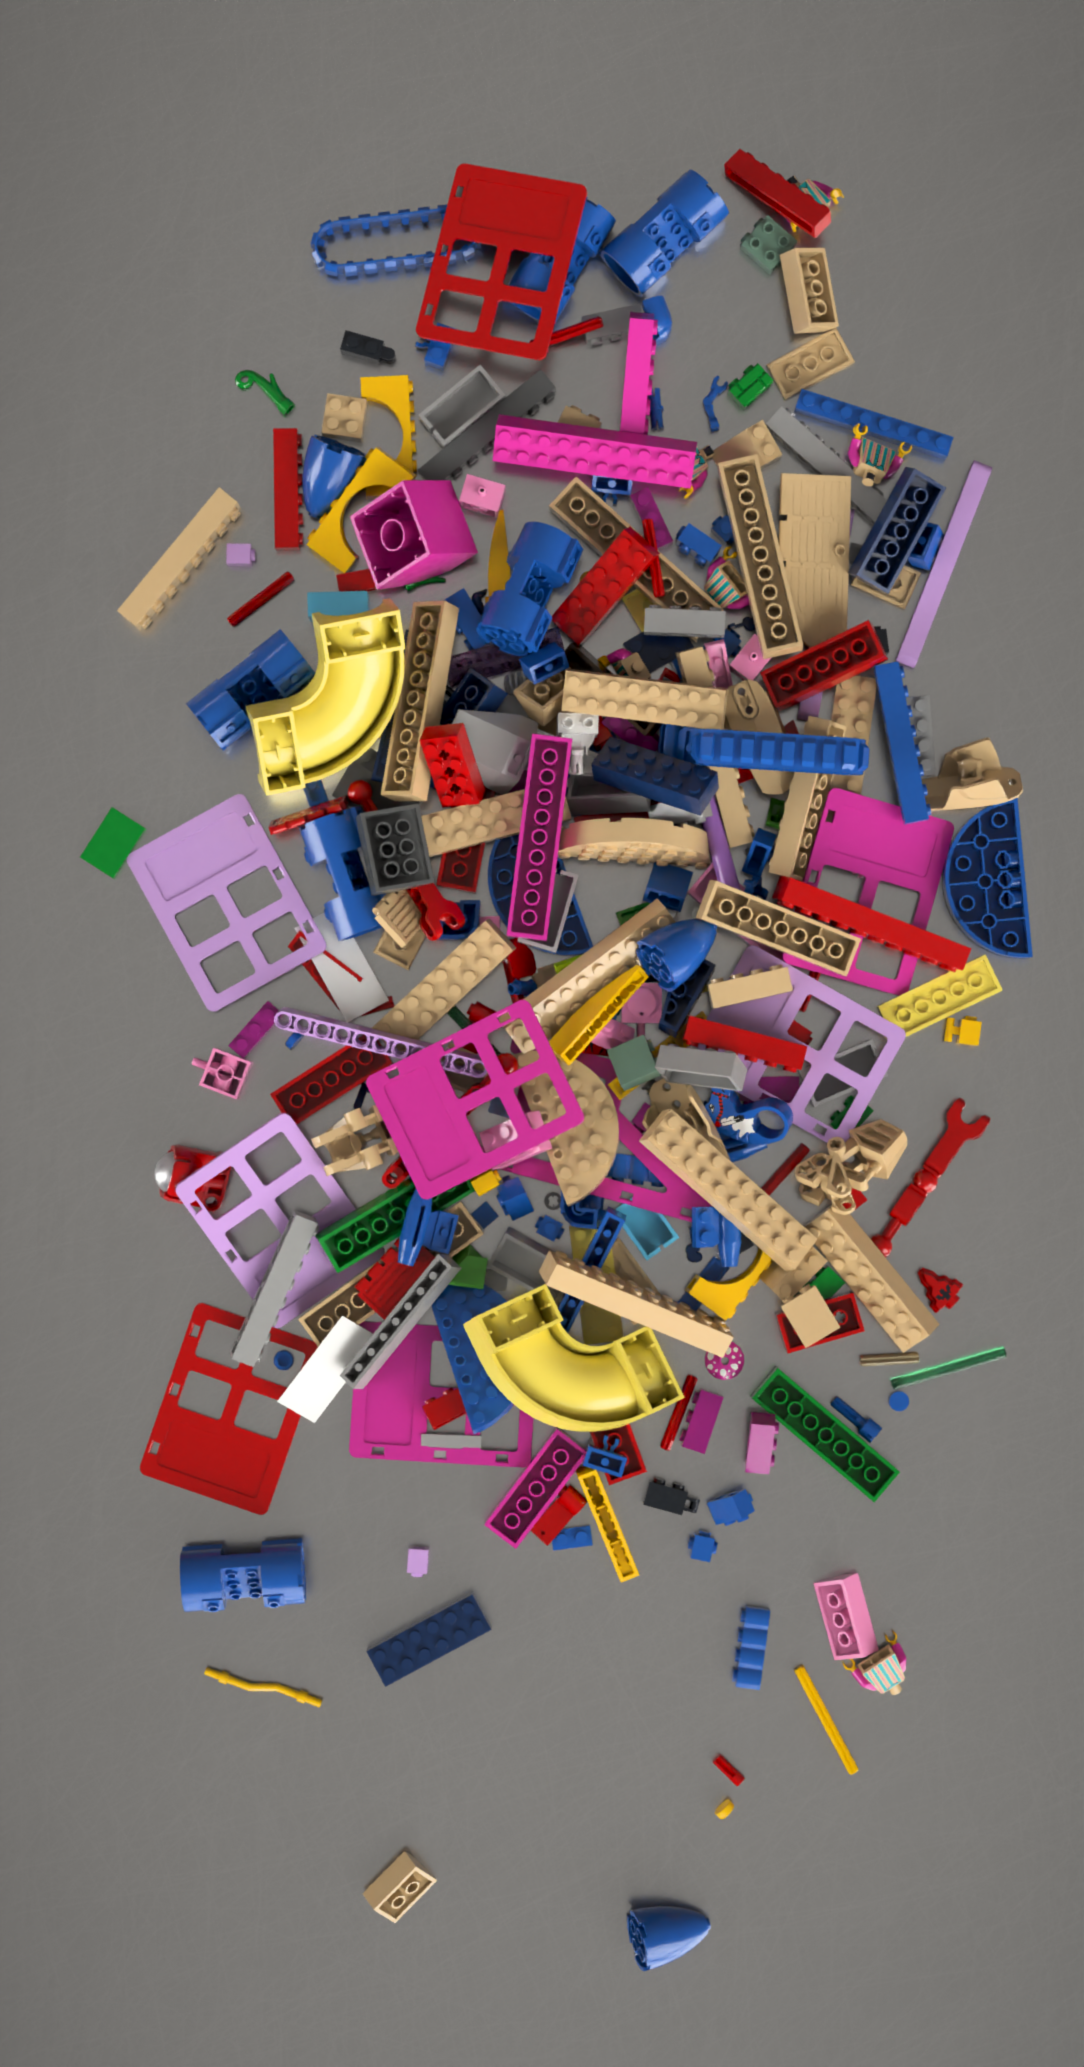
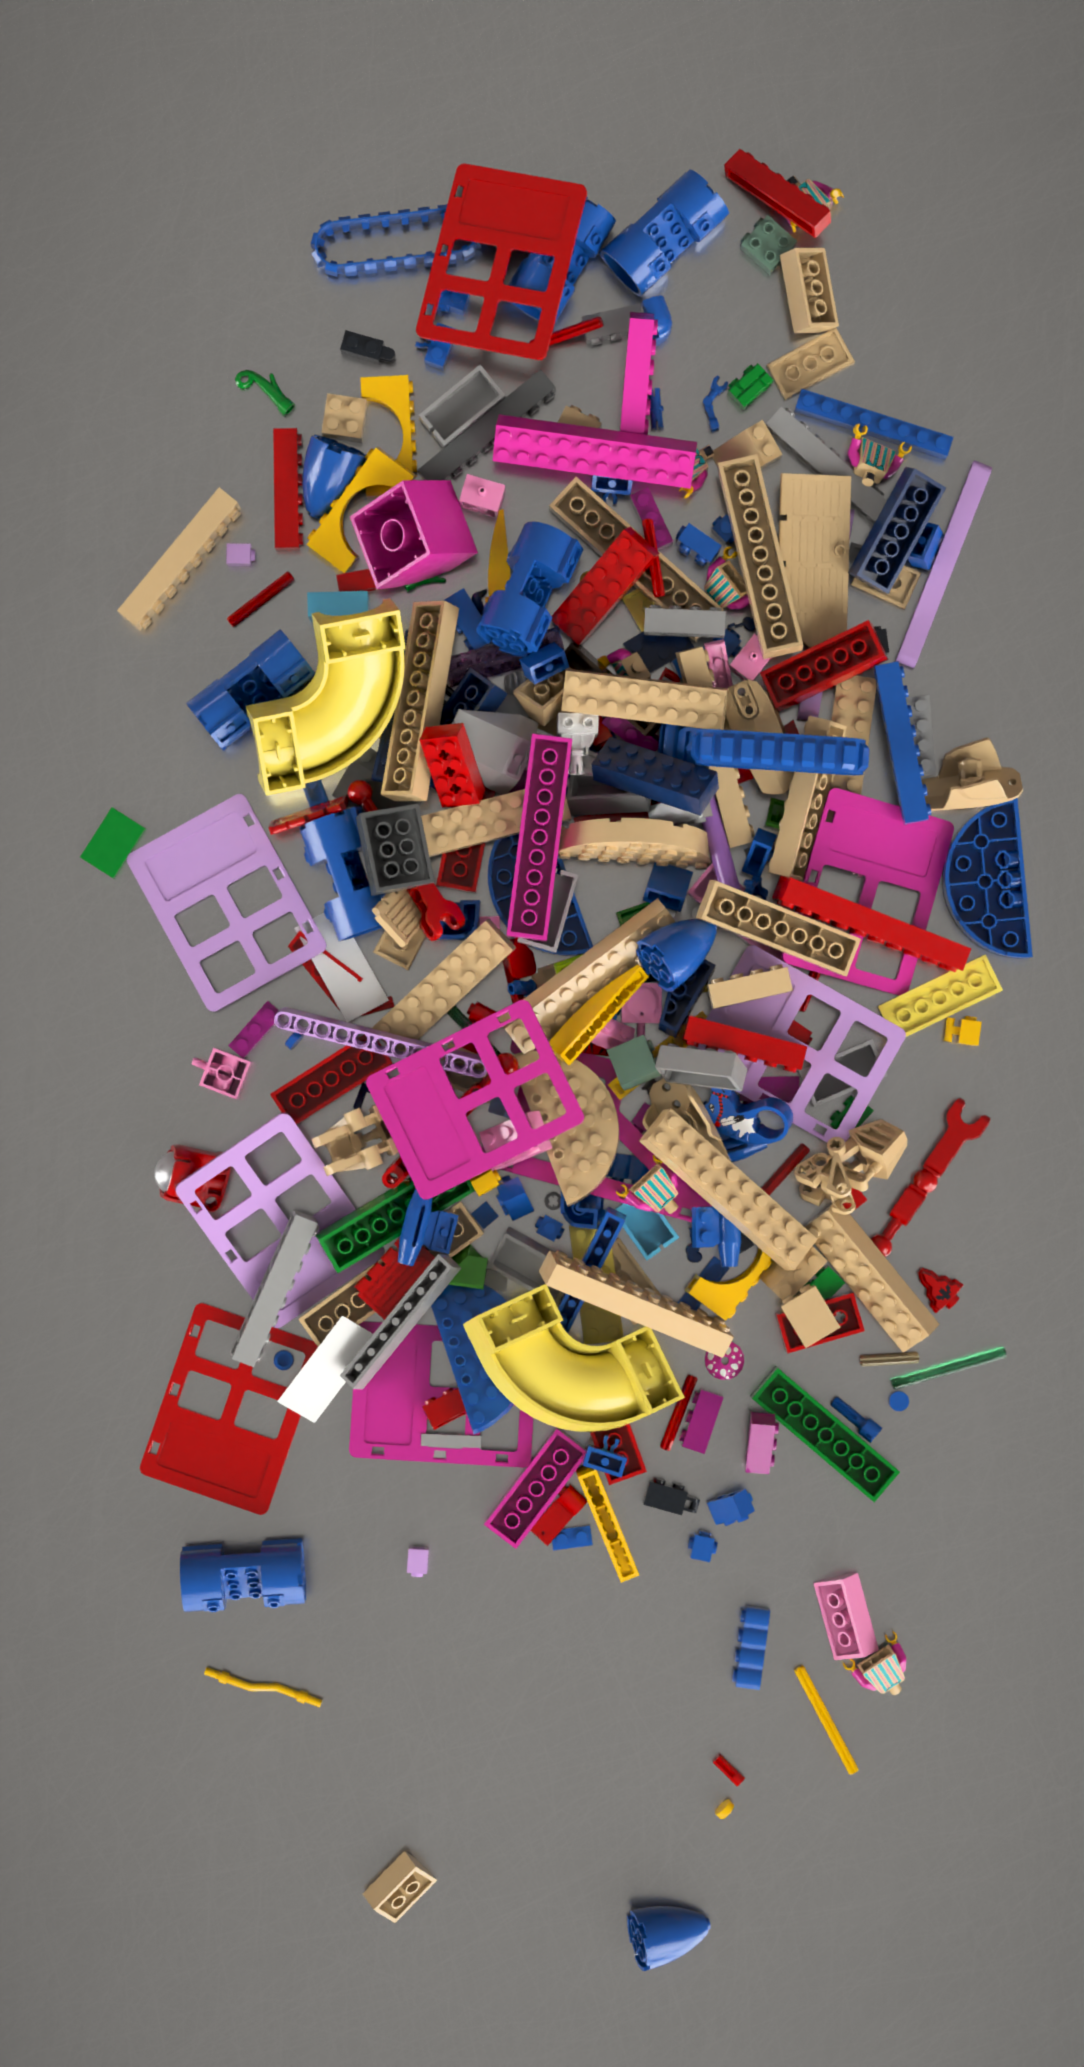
dark blue brick [366,1591,492,1687] -> none
none -> blue brick [438,290,470,316]
none -> torso [616,1155,678,1214]

